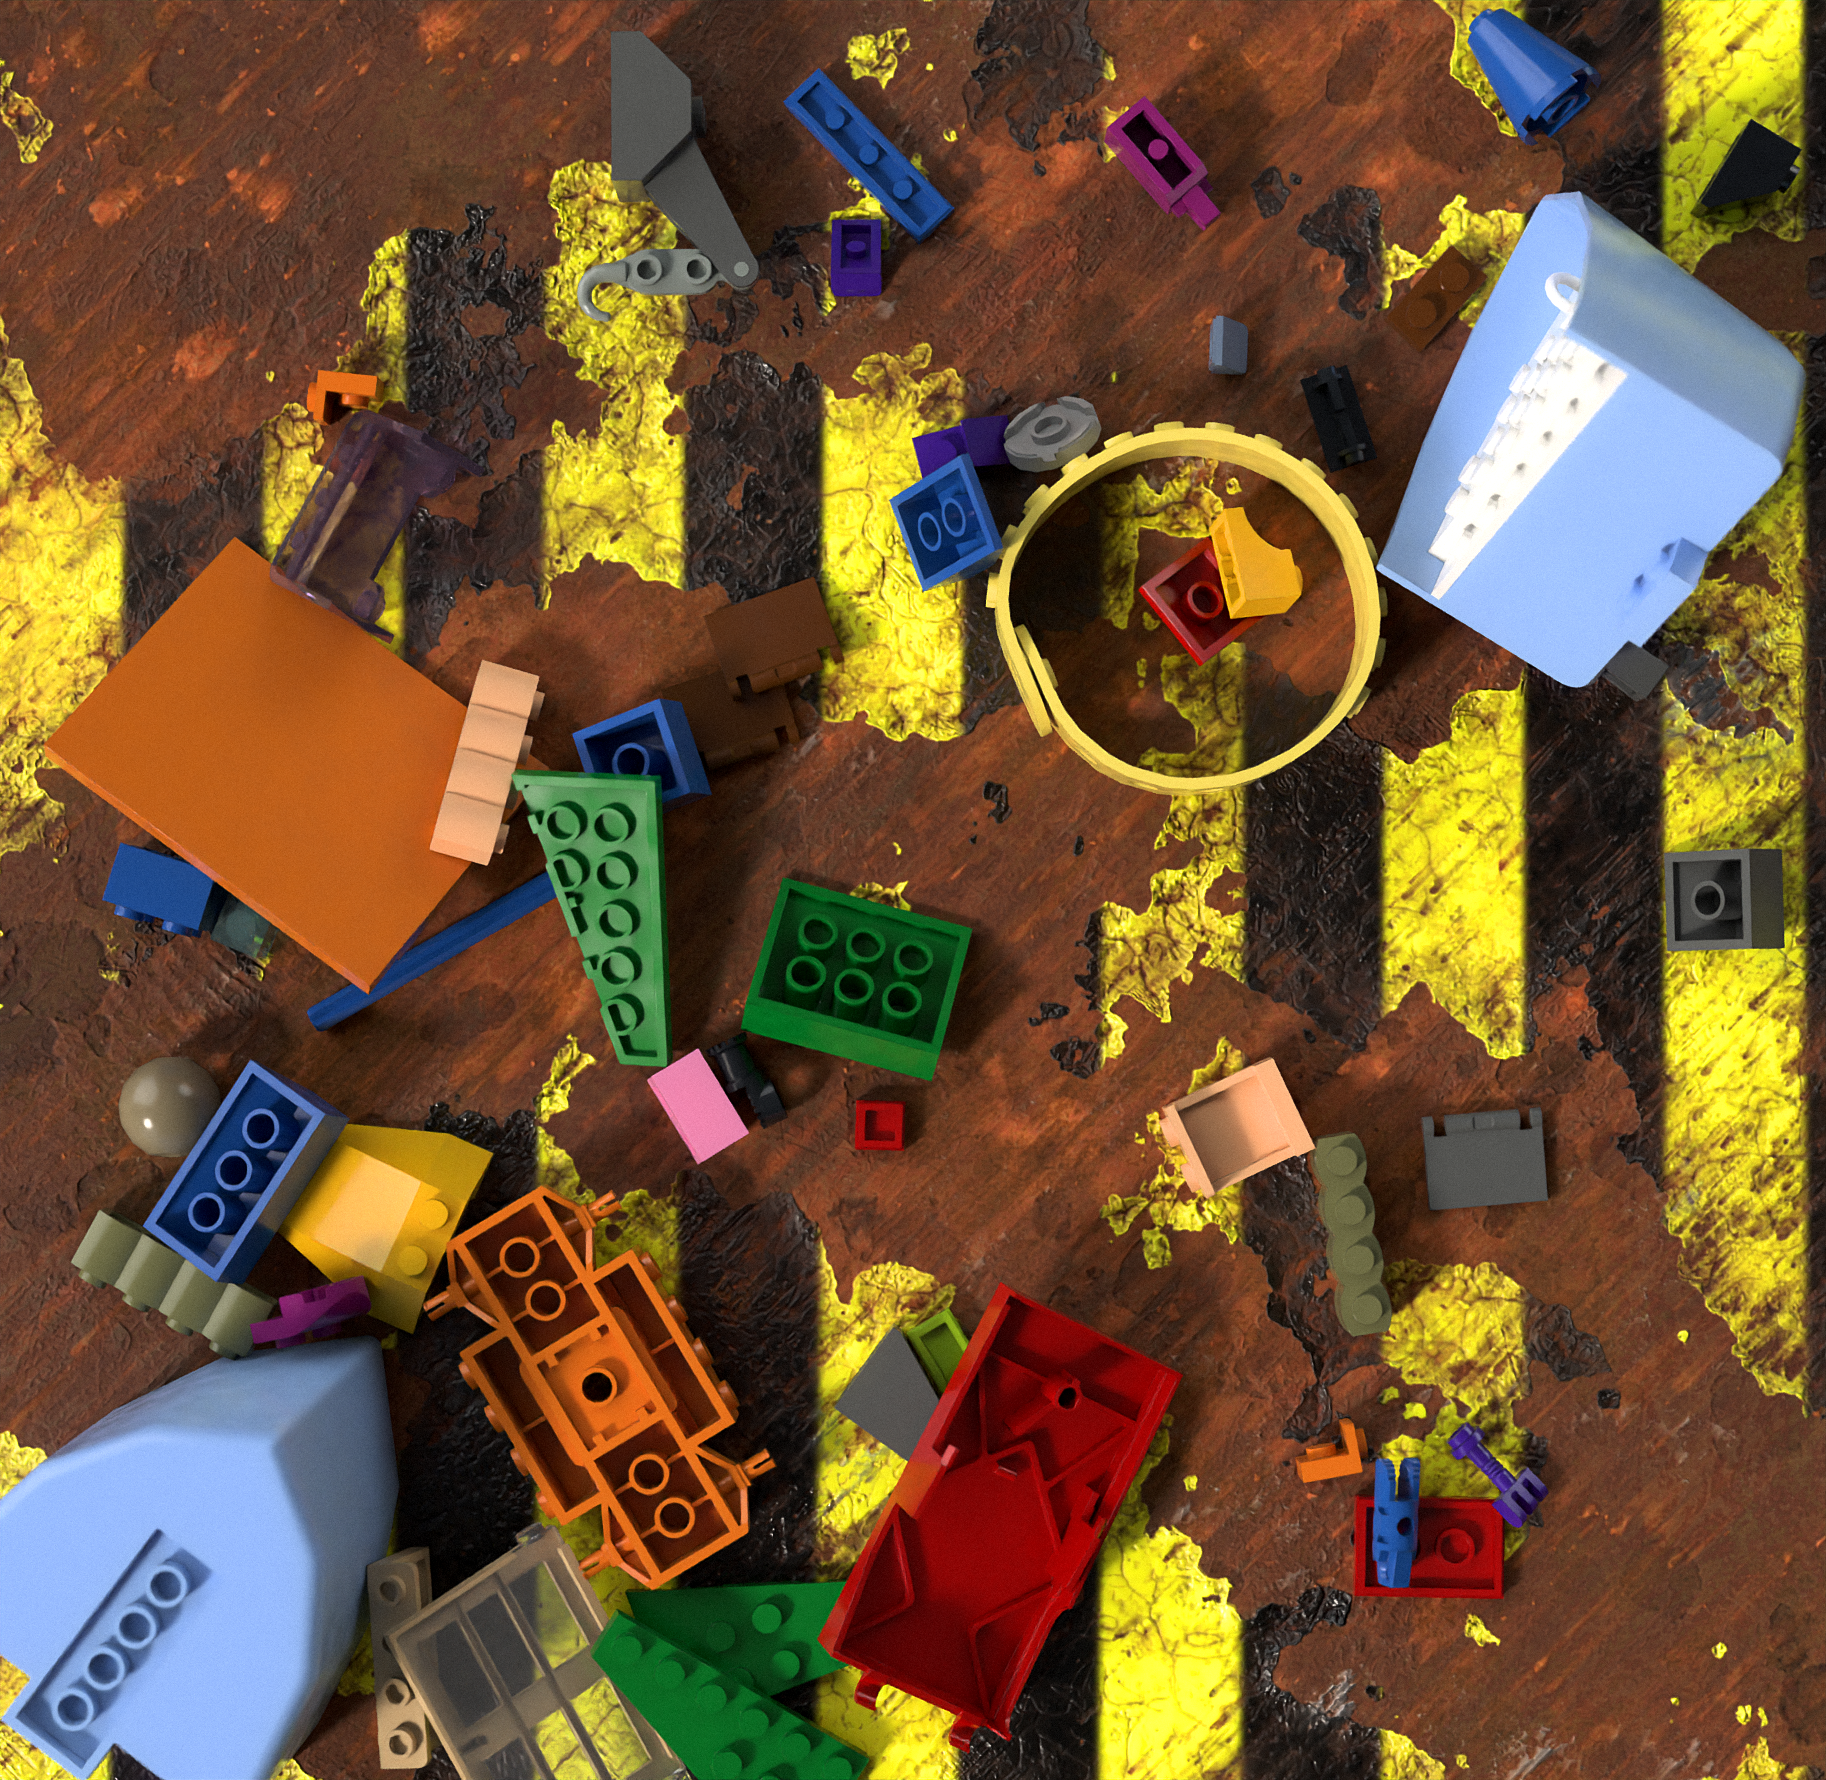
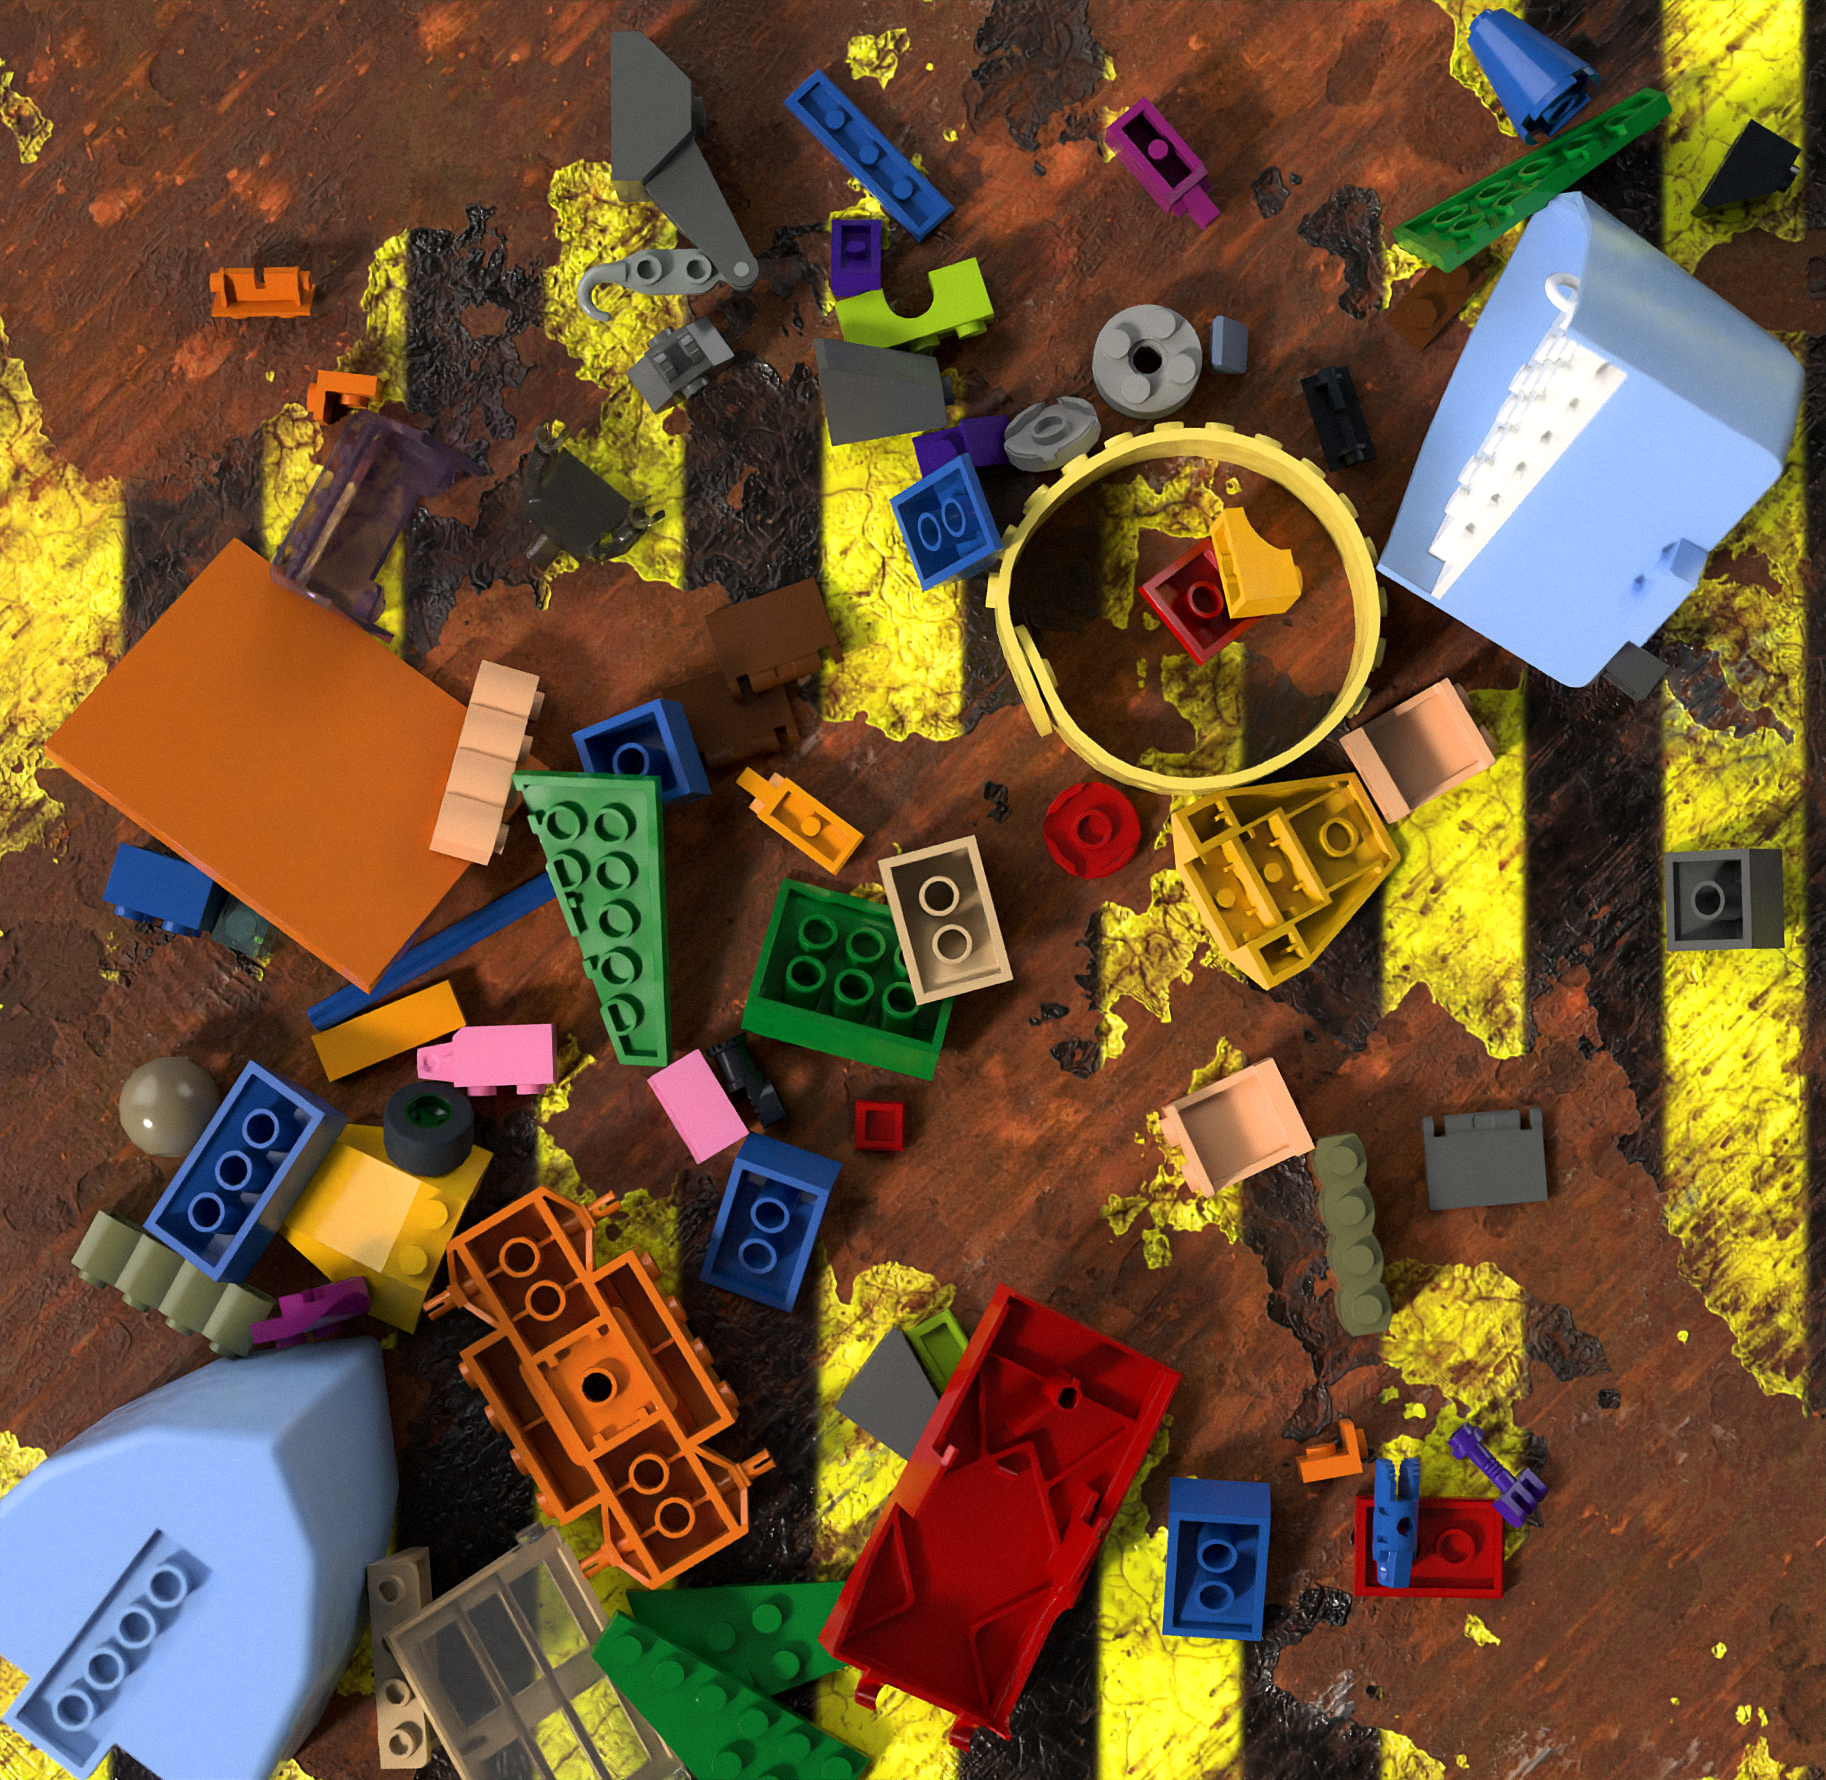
none -> orange hinge [210,266,316,319]
none -> light orange tile [311,980,468,1082]
none -> black wheel [384,1081,474,1176]
none -> bright pink hinge [417,1024,558,1096]
none -> clear smoke torso [521,417,665,573]
none -> dark grey hinge [626,316,736,415]
none -> blue slope [699,1131,843,1313]
none -> light orange hinge [736,766,865,876]
none -> dark grey slope [813,338,954,447]
none -> lime arch [835,257,994,354]
none -> tan slope [877,835,1014,1005]
none -> red tile [1043,782,1141,880]
none -> light grey wheel [1092,304,1202,420]
none -> blue slope [1162,1477,1271,1641]
none -> yellow wedge [1171,772,1402,990]
none -> light nougat panel [1339,678,1497,824]
none -> green wing [1392,87,1673,274]

